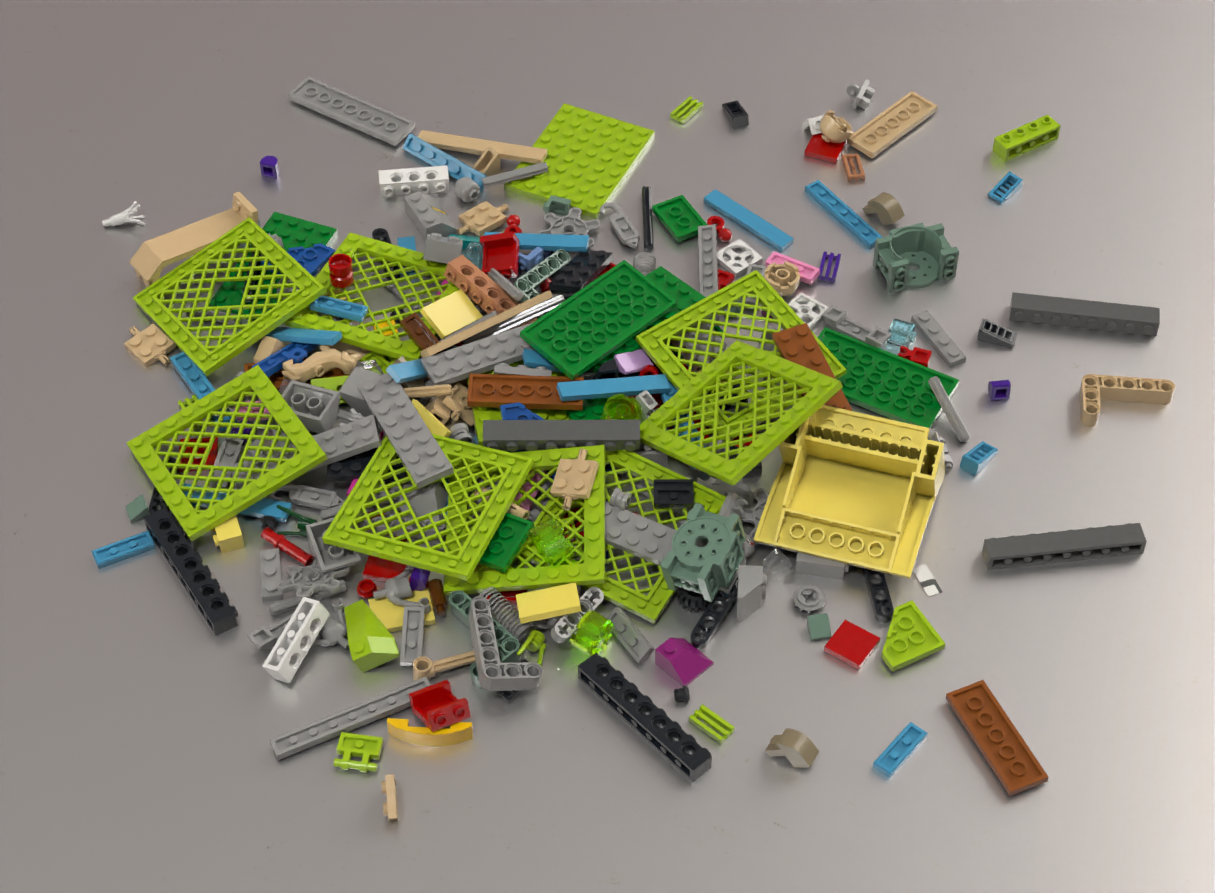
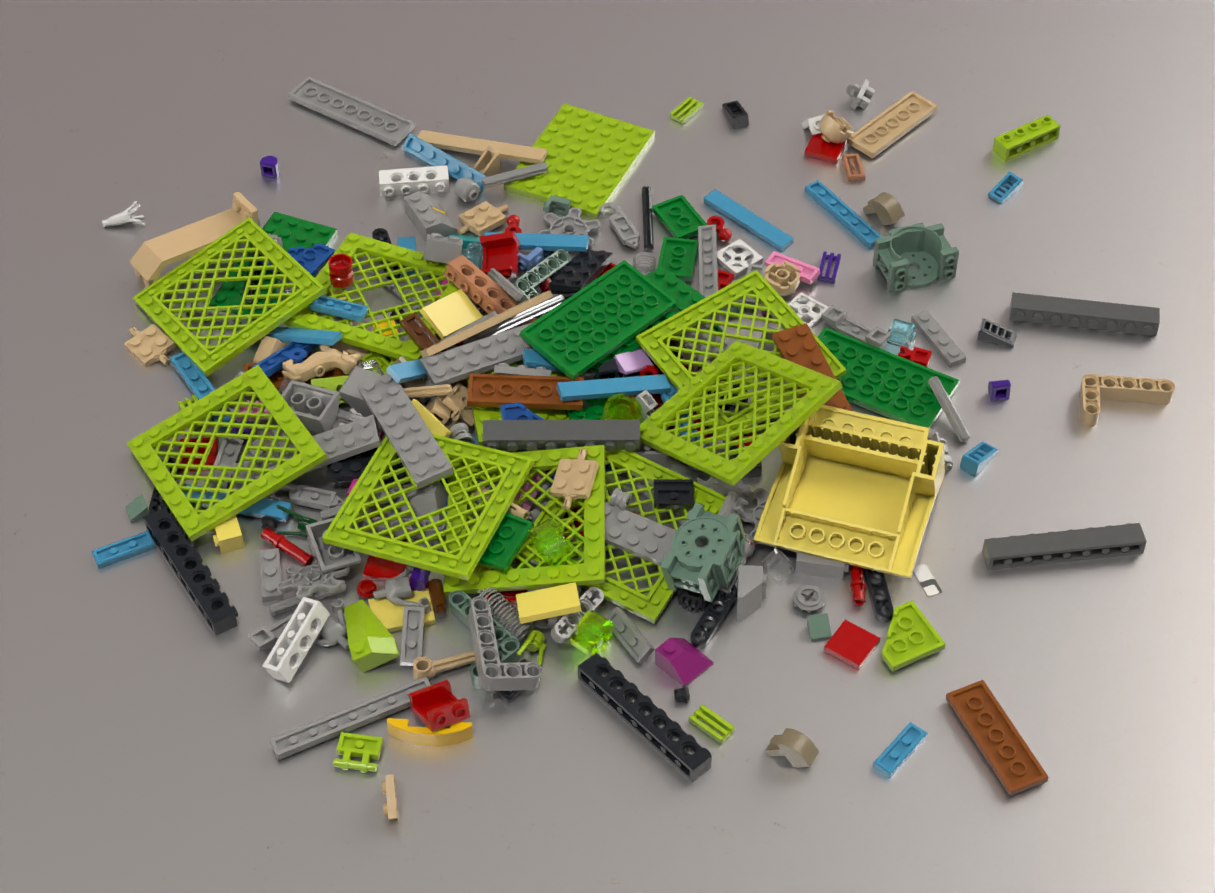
none -> green plate [657,237,699,282]
none -> red pin [850,565,866,606]

